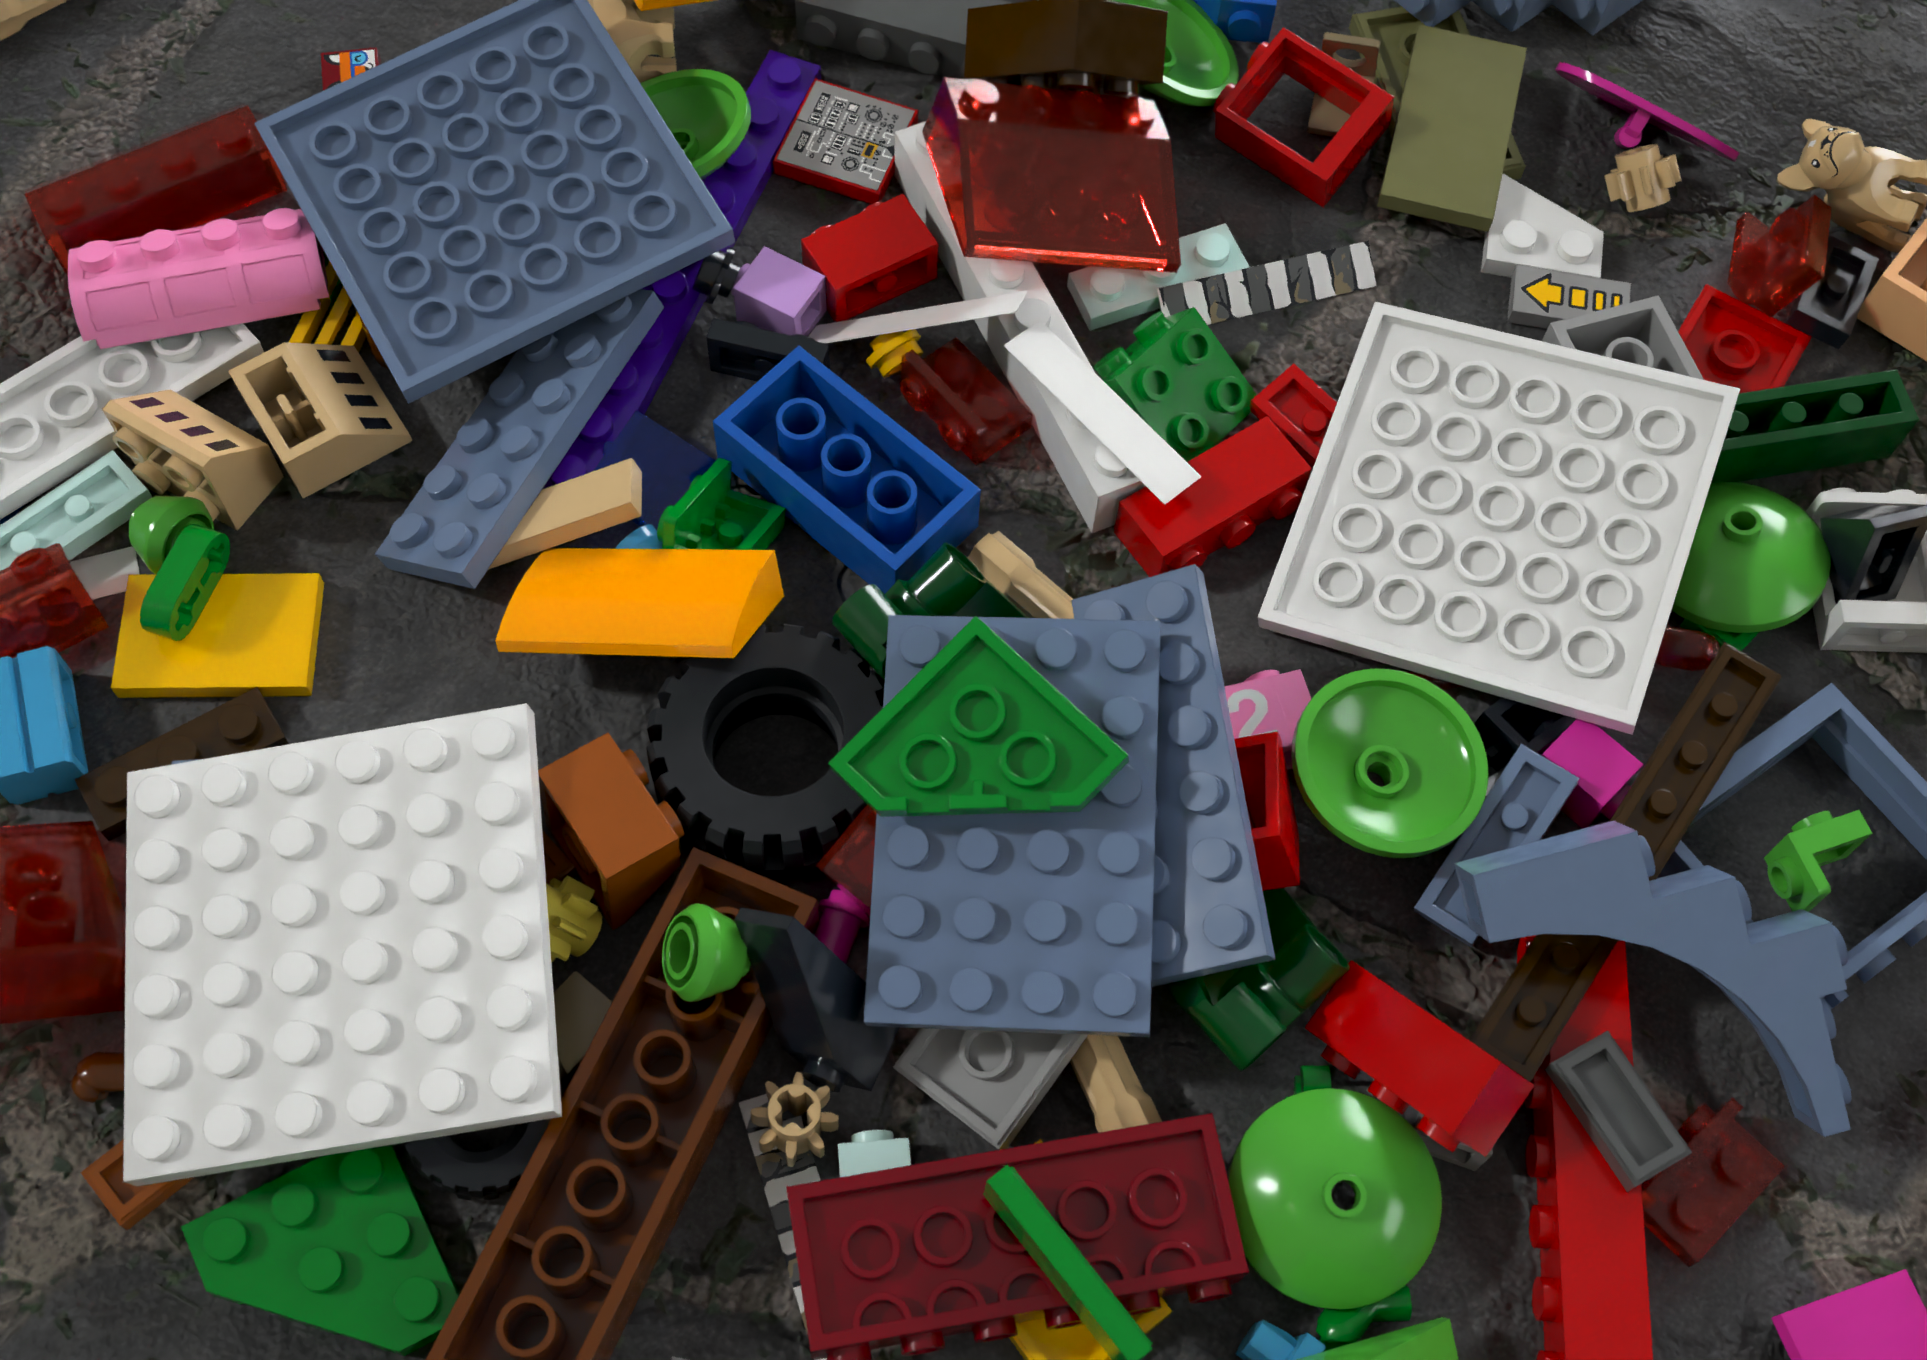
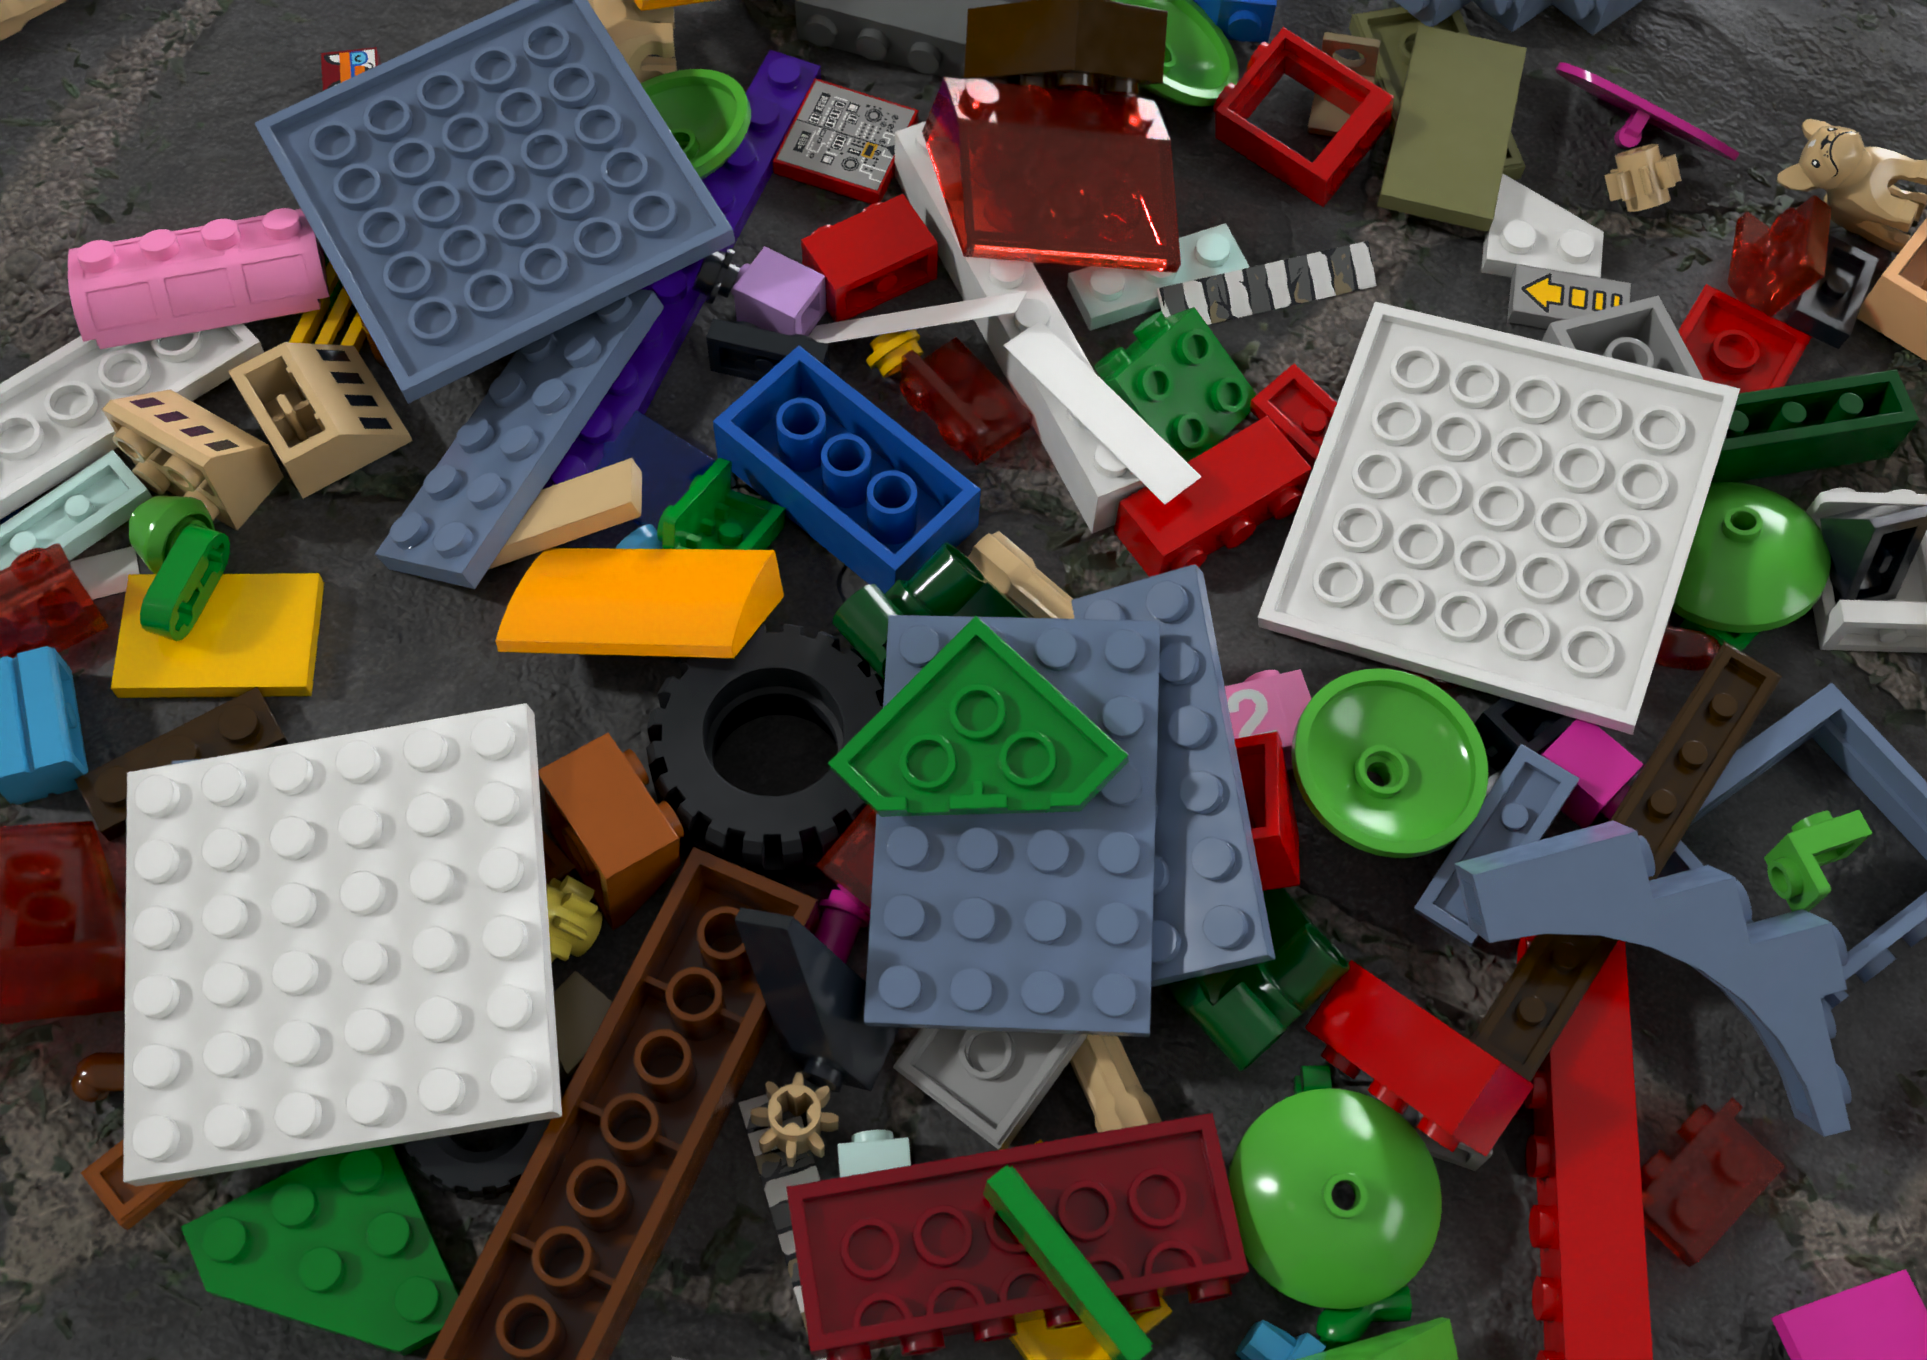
clear red slope [24,104,287,277] -> none
bright green cone [662,903,751,1002] -> none
dark grey tile [1544,1031,1692,1192] -> none

